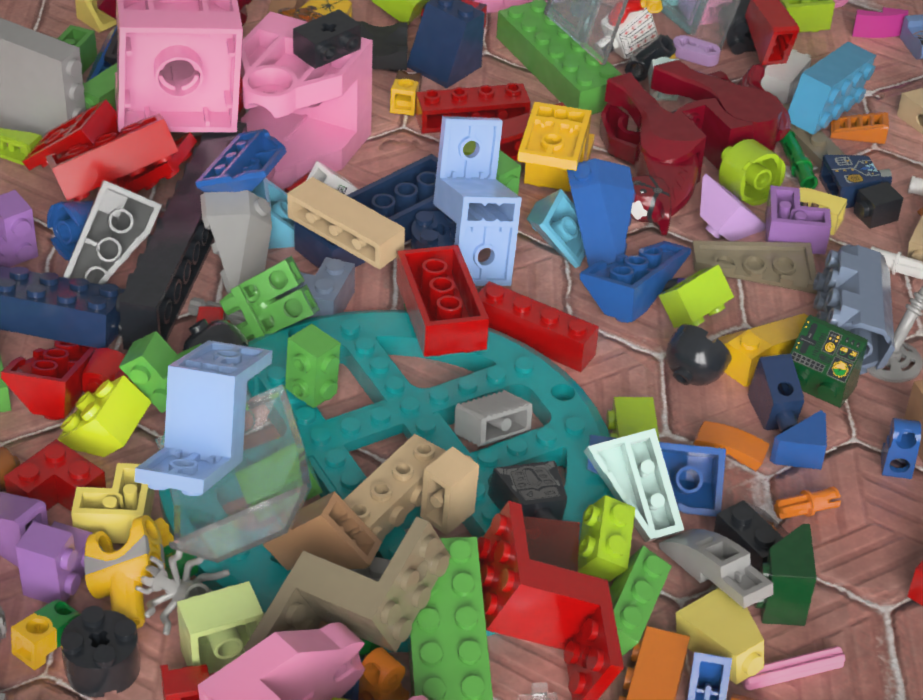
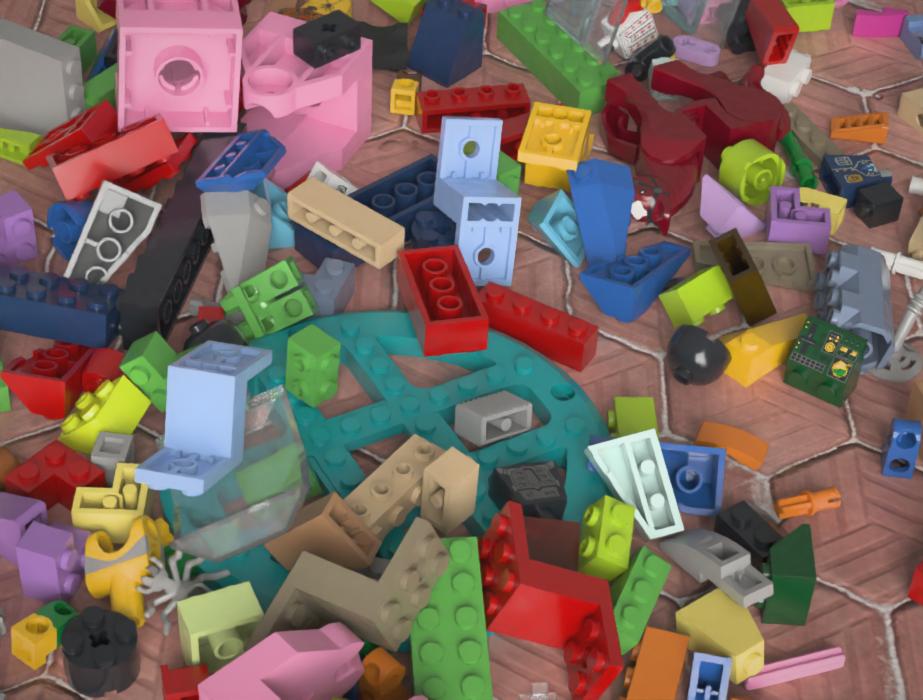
dark blue torso [748,353,804,433] -> none
blue slope [770,410,827,470] -> none
dark azure brick [788,42,876,135] -> none
none -> light grey brick [91,431,136,487]
none -> dark brown brick [708,228,777,326]

